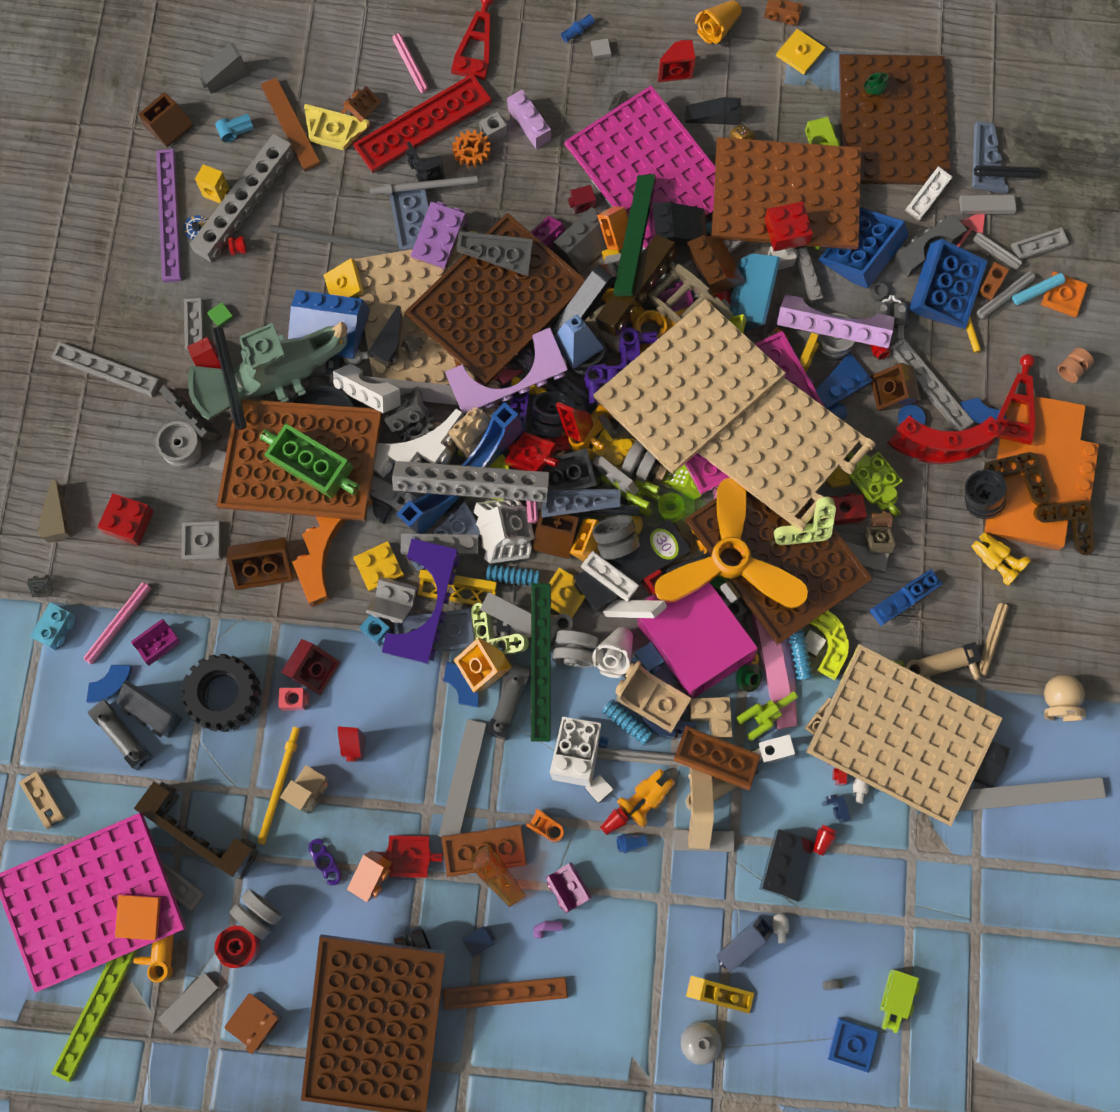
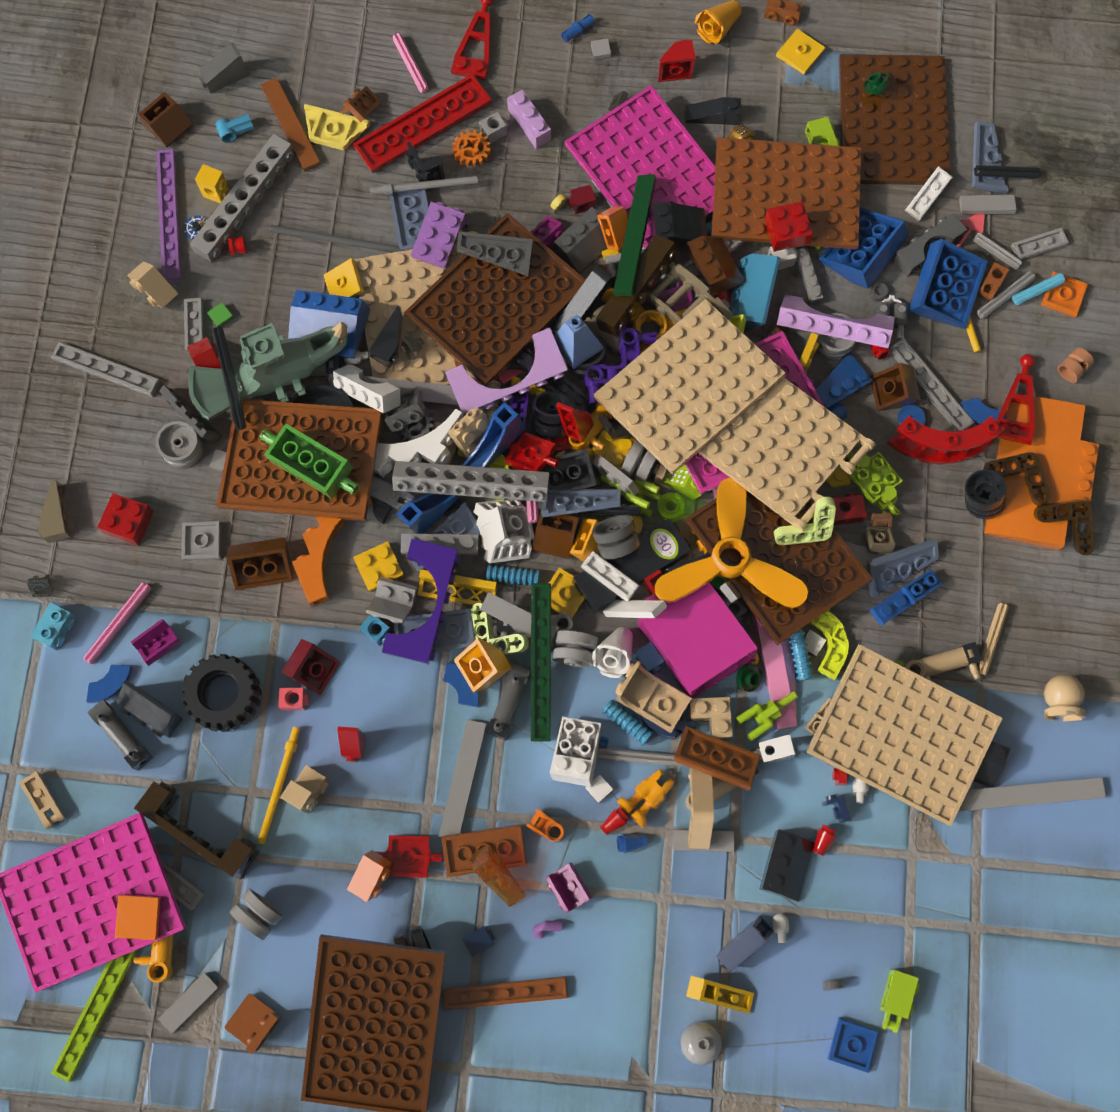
red brick [214,925,261,968] -> none
dark purple piece [308,838,342,886] -> none
yellow piece [971,532,1031,586] -> none
none -> tan brick [127,261,178,308]
none -> light yellow tile [550,193,567,211]
none -> sand blue wing [866,539,939,598]

